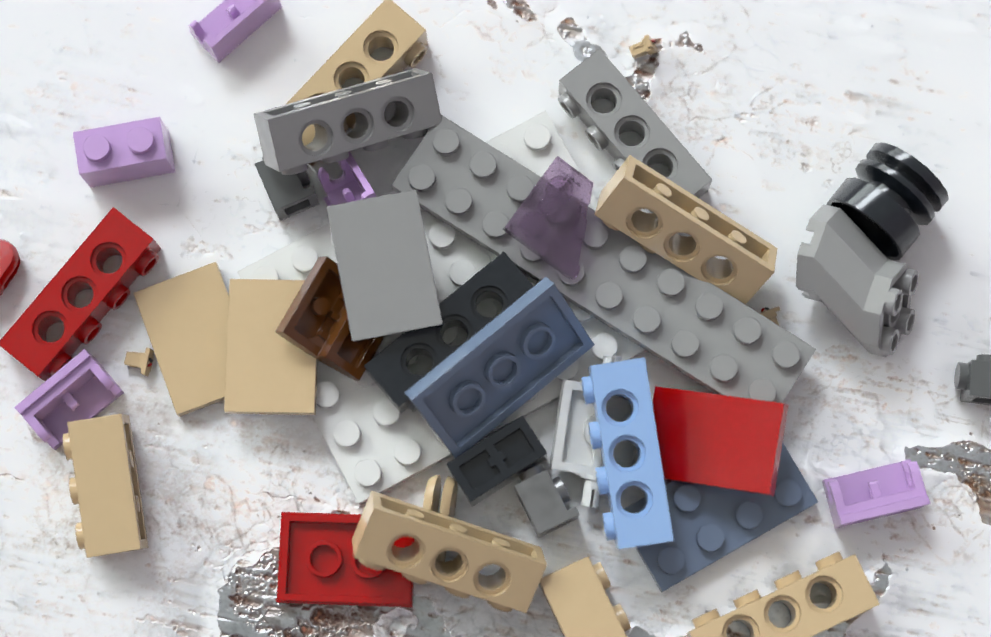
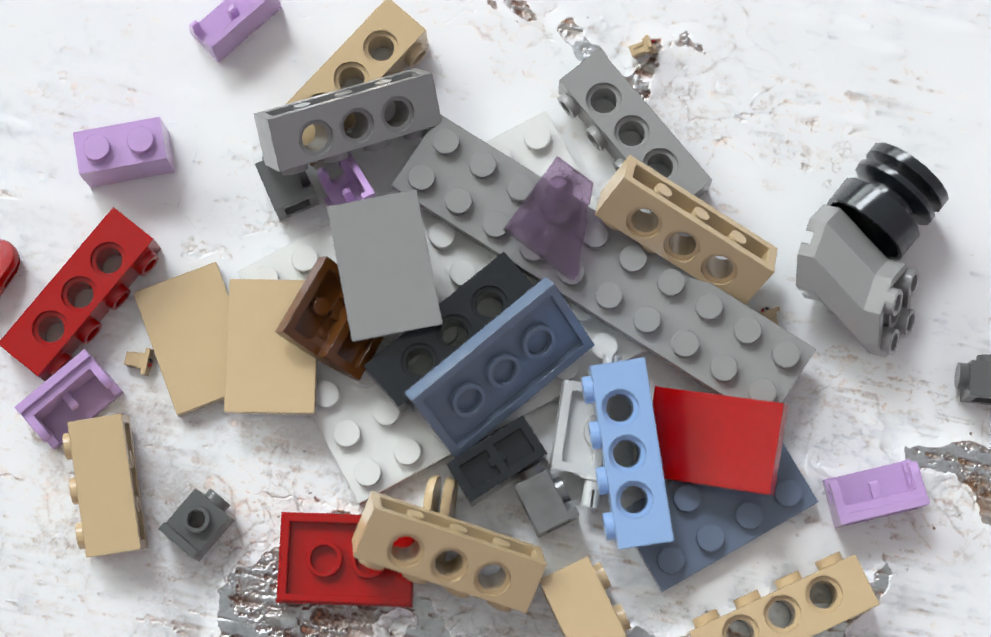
none -> dark grey brick [158,488,234,561]

